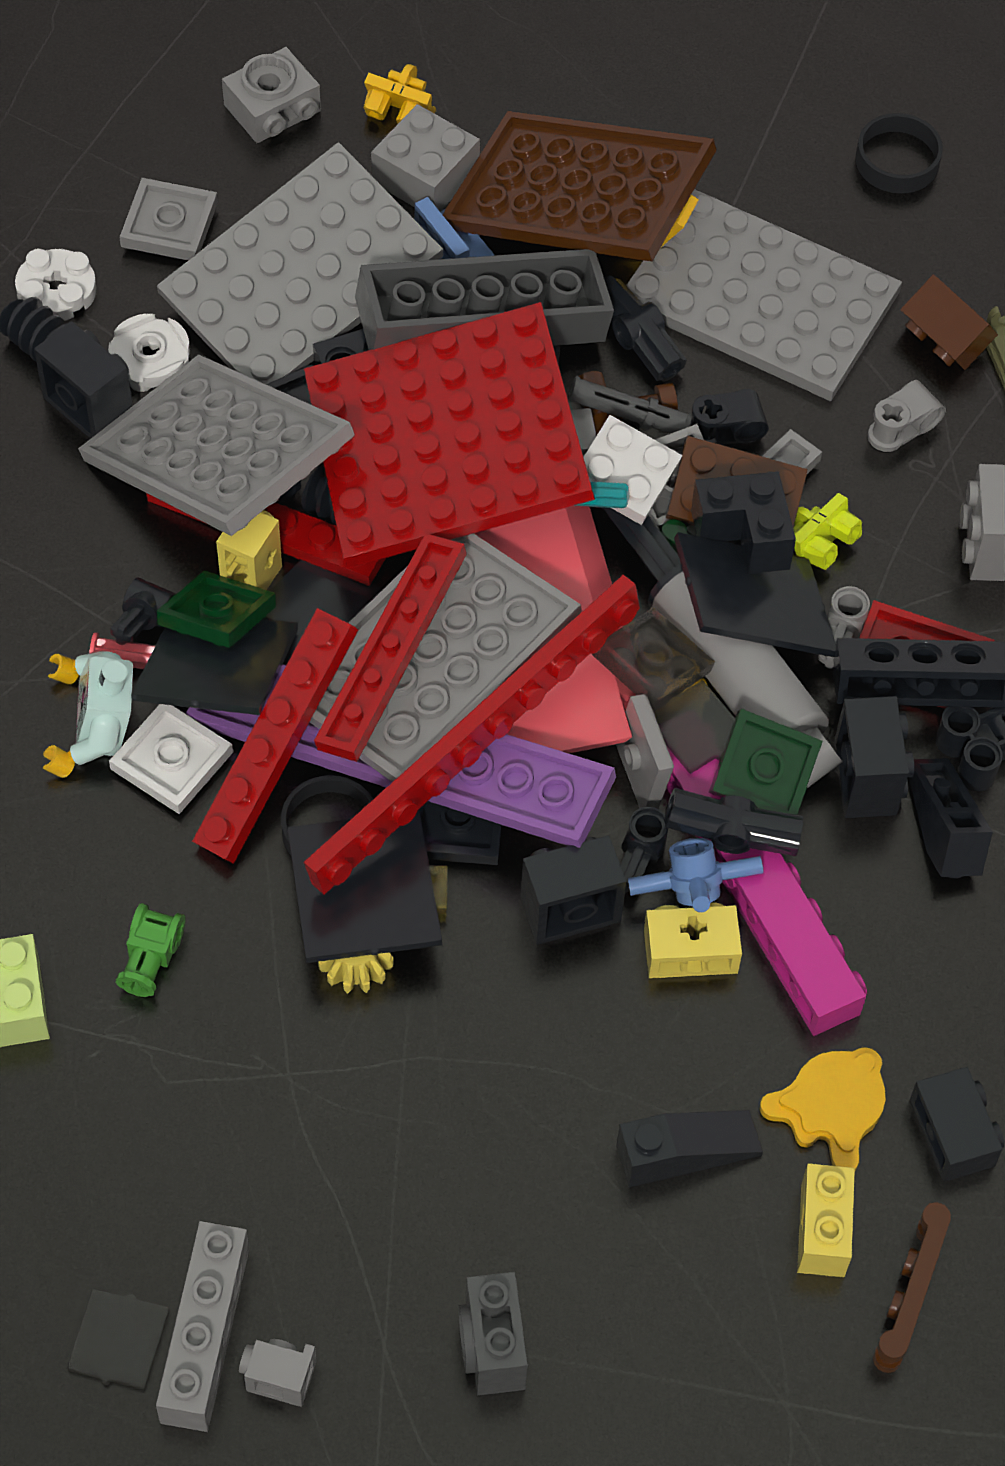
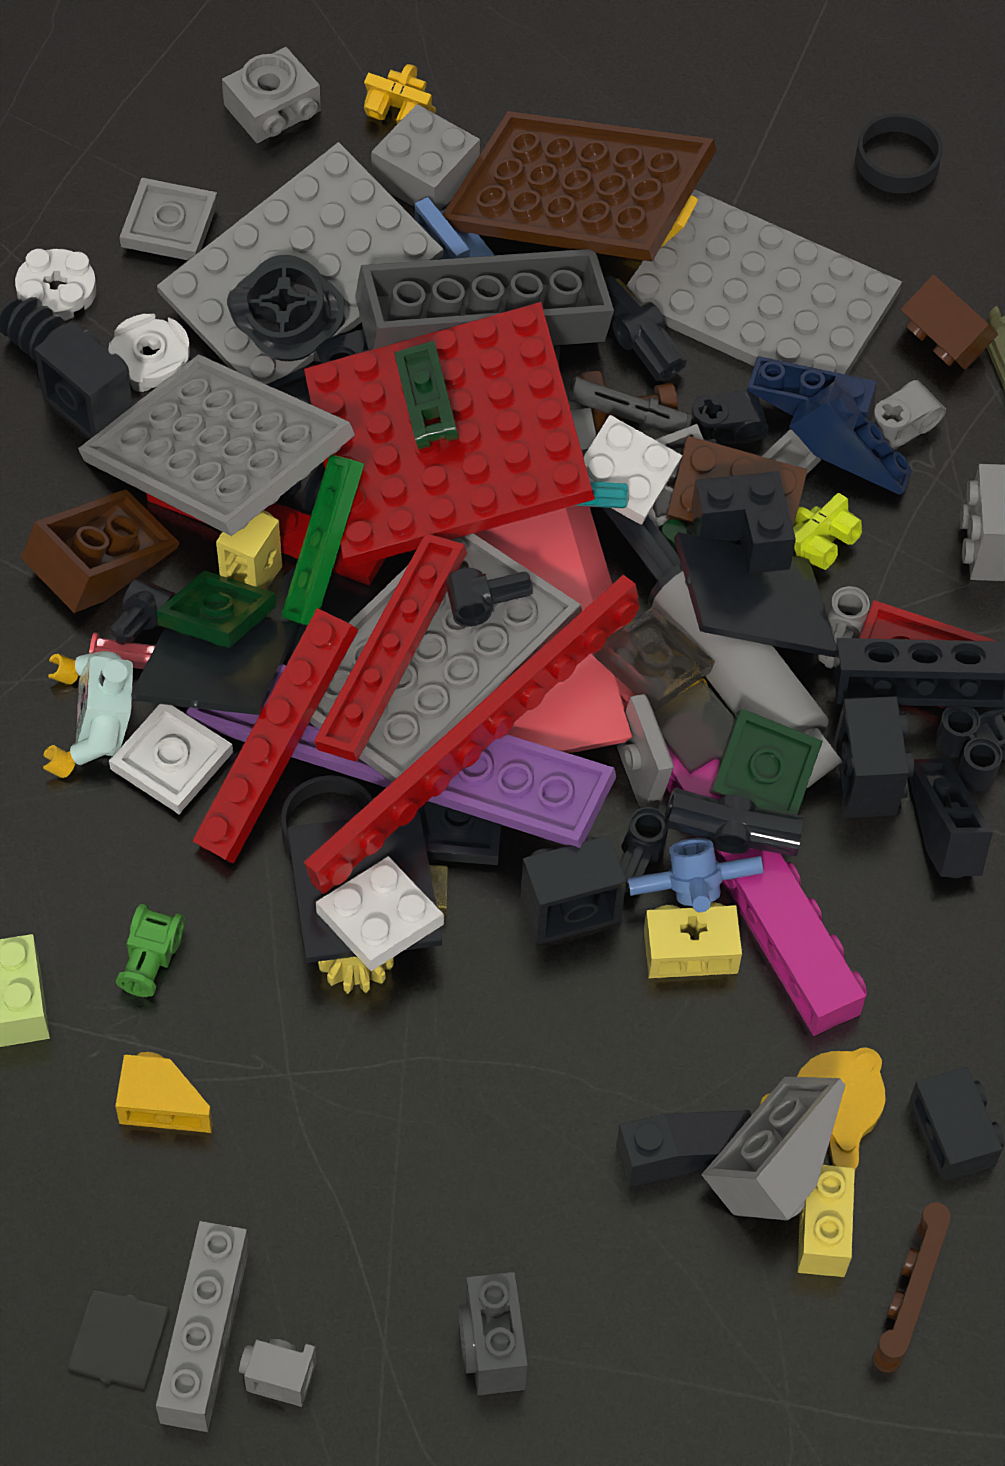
none -> reddish brown slope [21,489,180,613]
none -> yellow slope [116,1052,213,1133]
none -> black piece [227,255,347,361]
none -> green tile [282,455,364,626]
none -> white plate [316,856,444,971]
none -> dark green plate [394,341,460,450]
none -> black axle [446,568,533,627]
none -> light grey slope [701,1077,845,1220]
none -> dark blue slope [748,356,877,422]
none -> dark blue slope [789,382,912,495]

